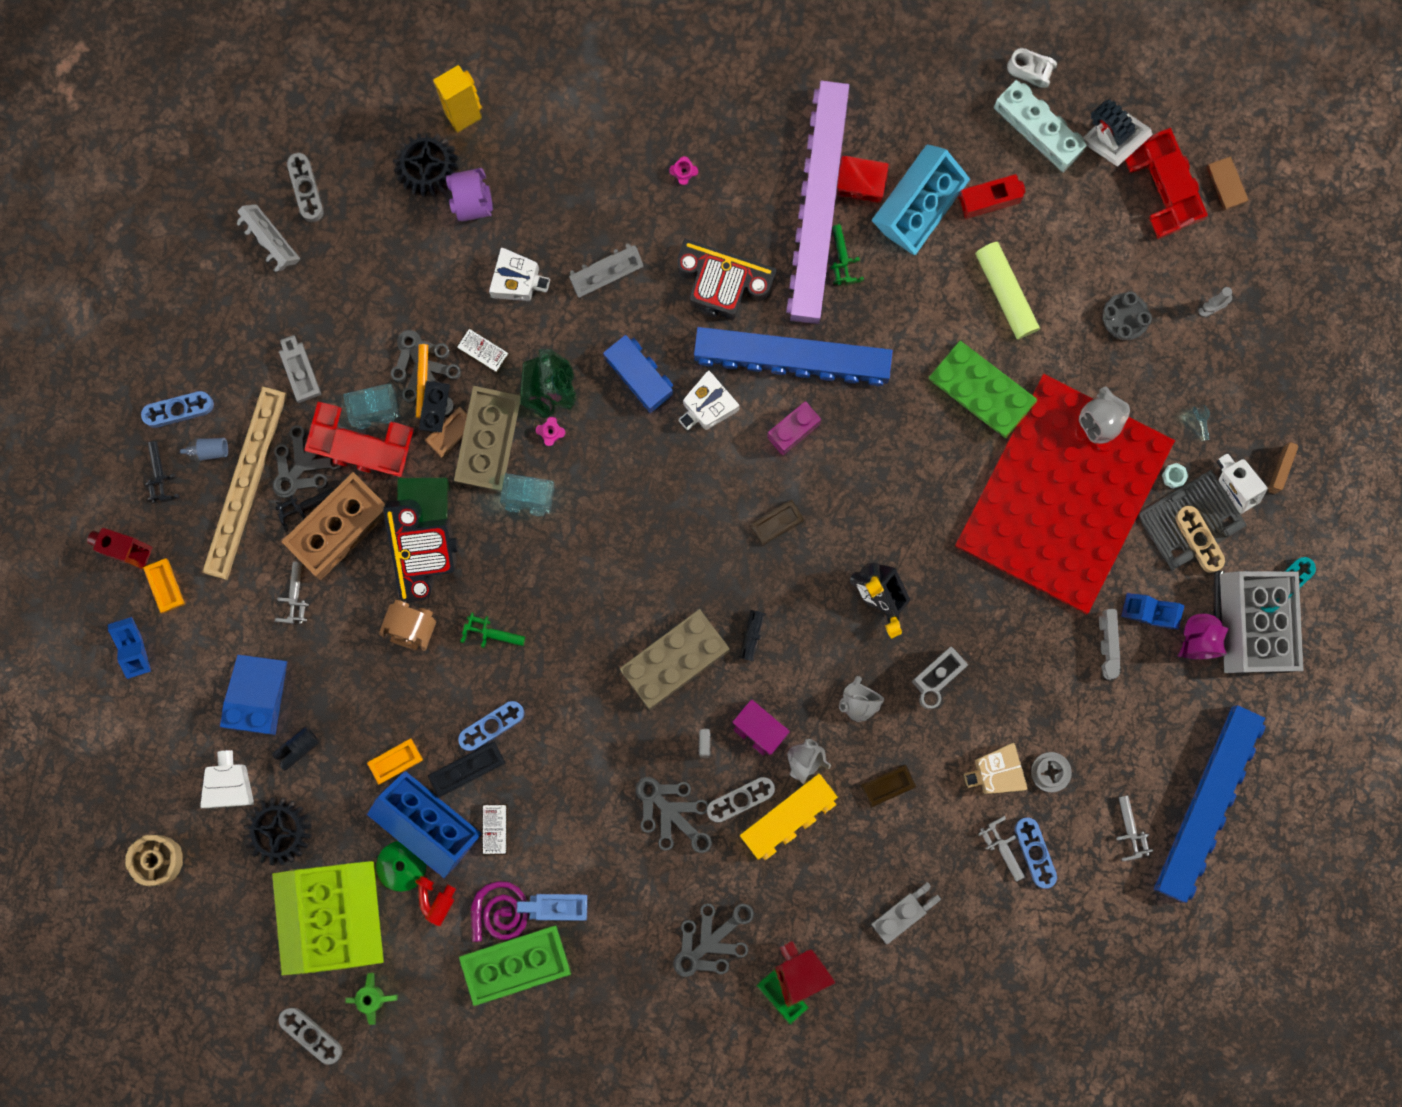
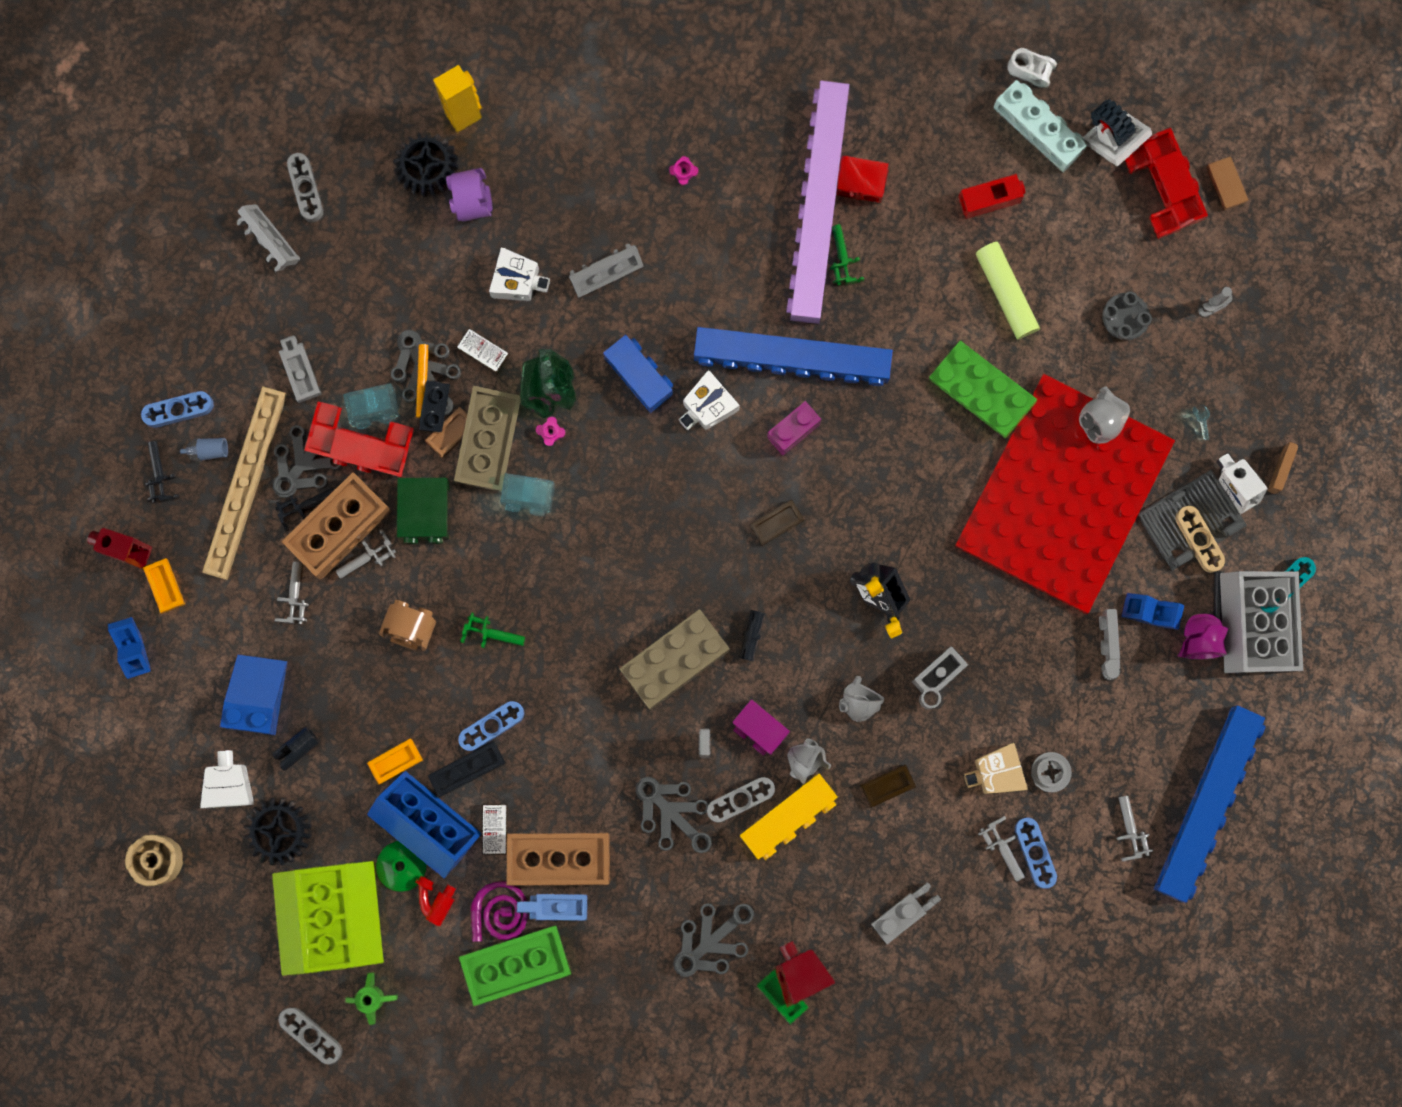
brick [383,499,459,603] -> none
brick [677,238,777,320] -> none
medium azure slope [872,144,970,255] -> none
light aqua tile [1162,463,1188,489] -> none
none -> light grey piece [336,529,396,579]
none -> medium nougat brick [507,833,610,885]

